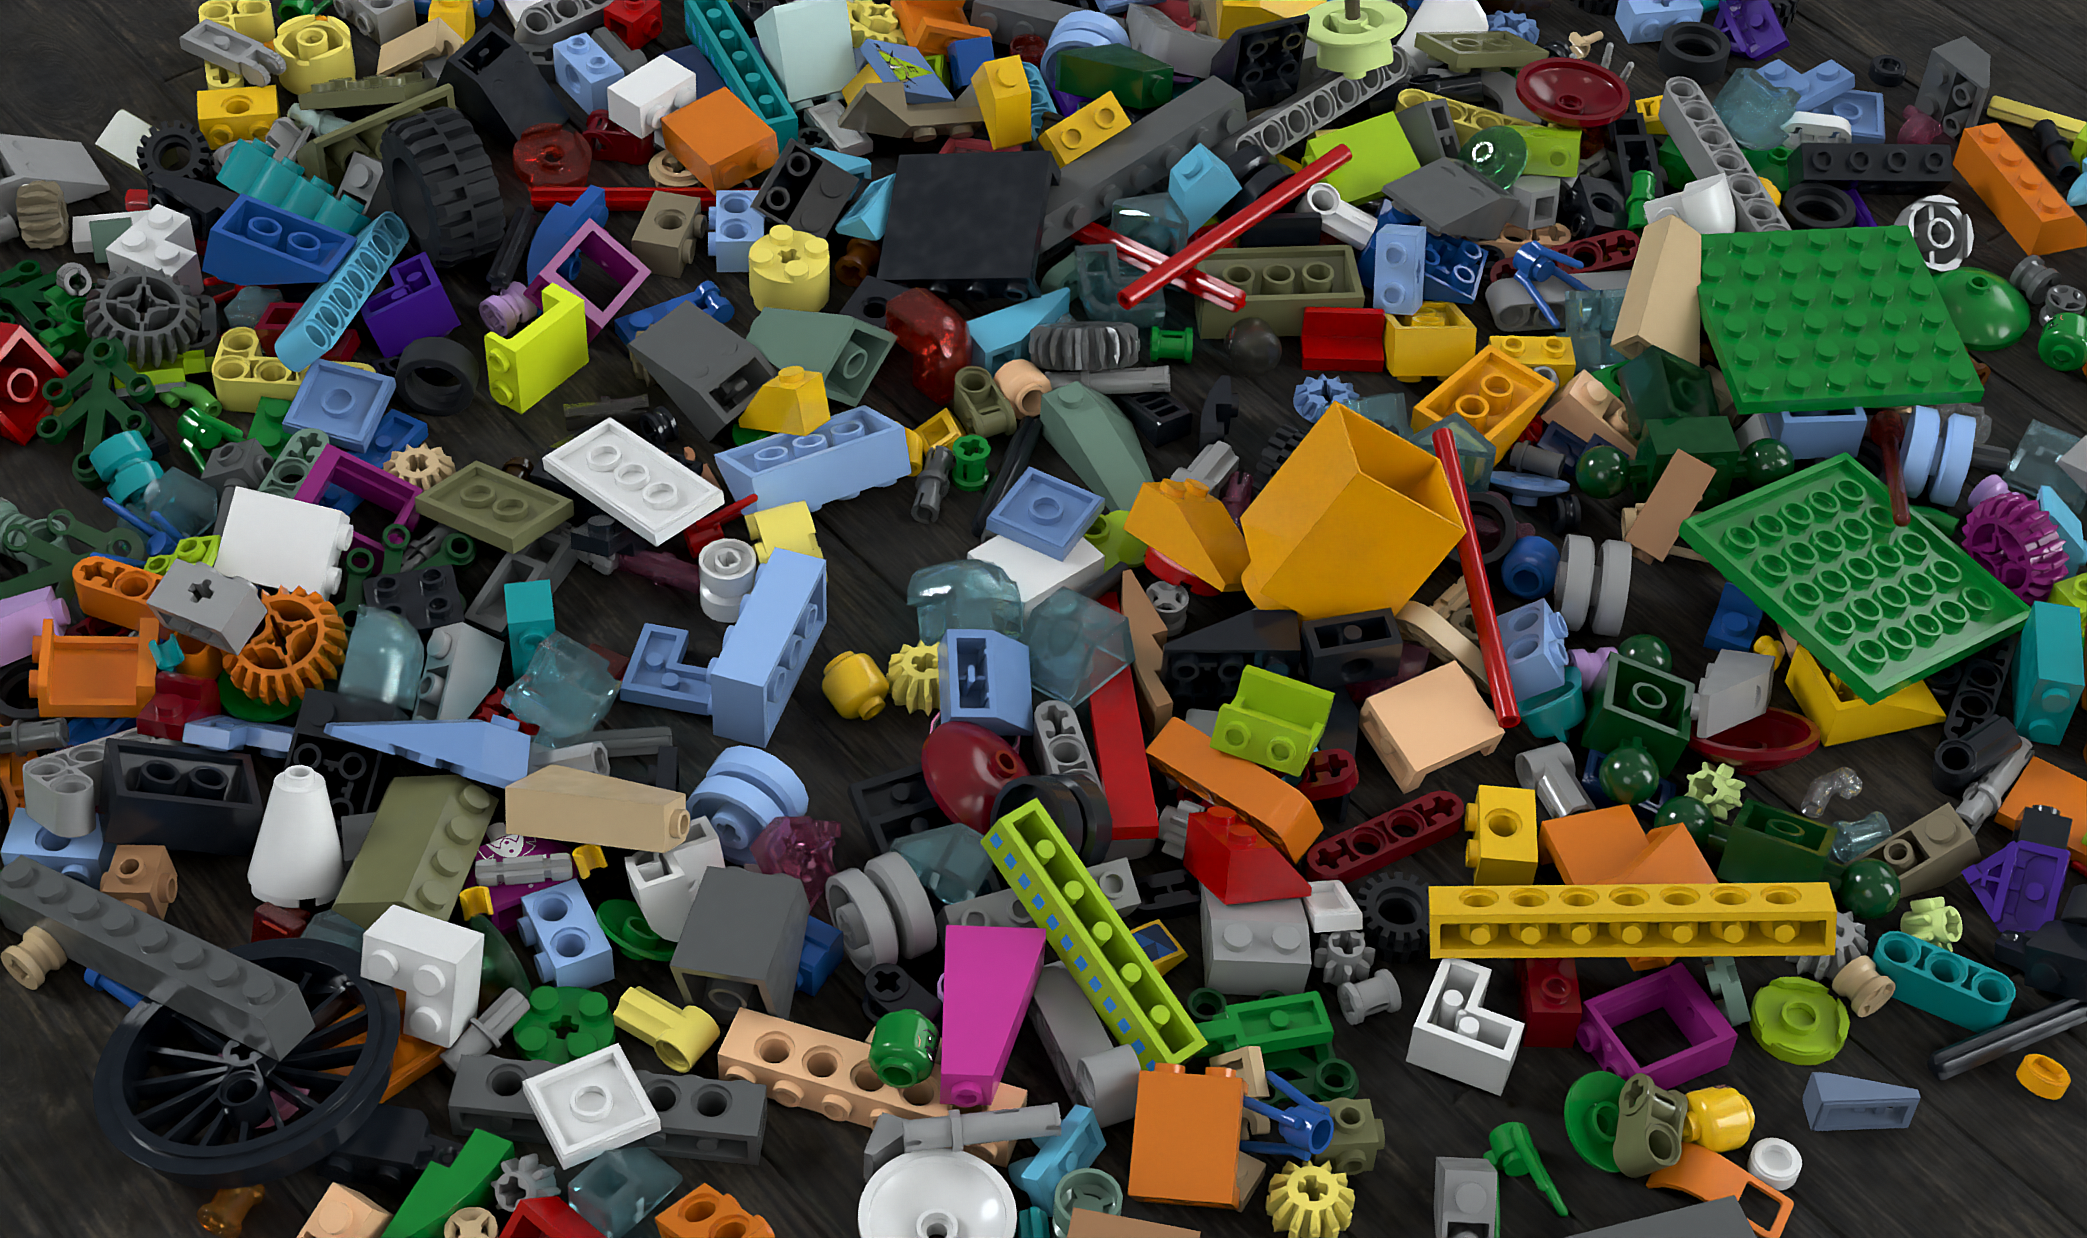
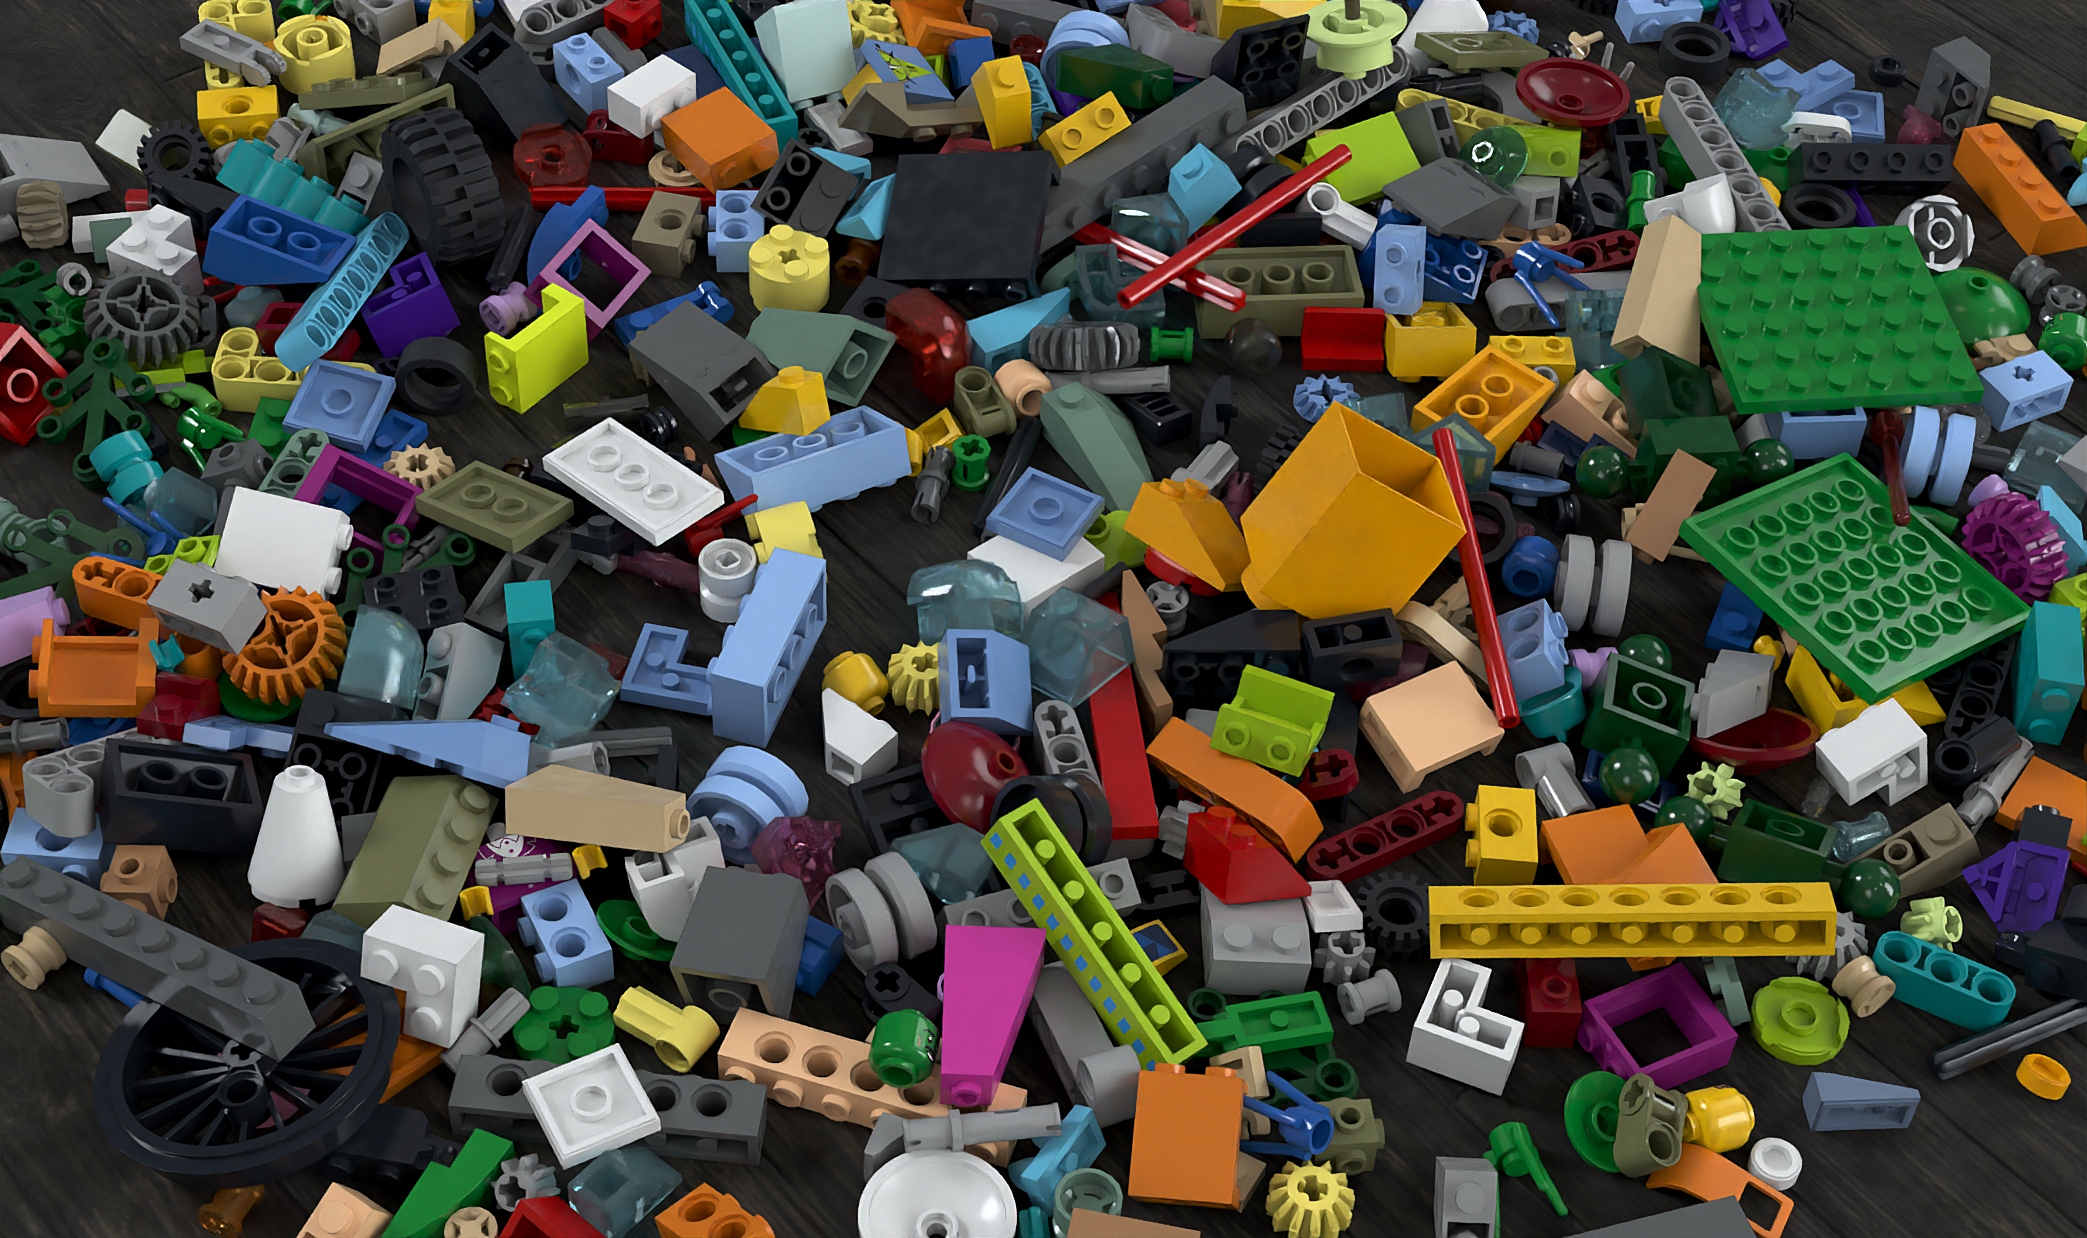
none -> white slope [822,688,898,786]
none -> white brick [1815,698,1928,807]
none -> light blue brick [1970,350,2074,432]
none -> tan plate [1973,334,2038,367]

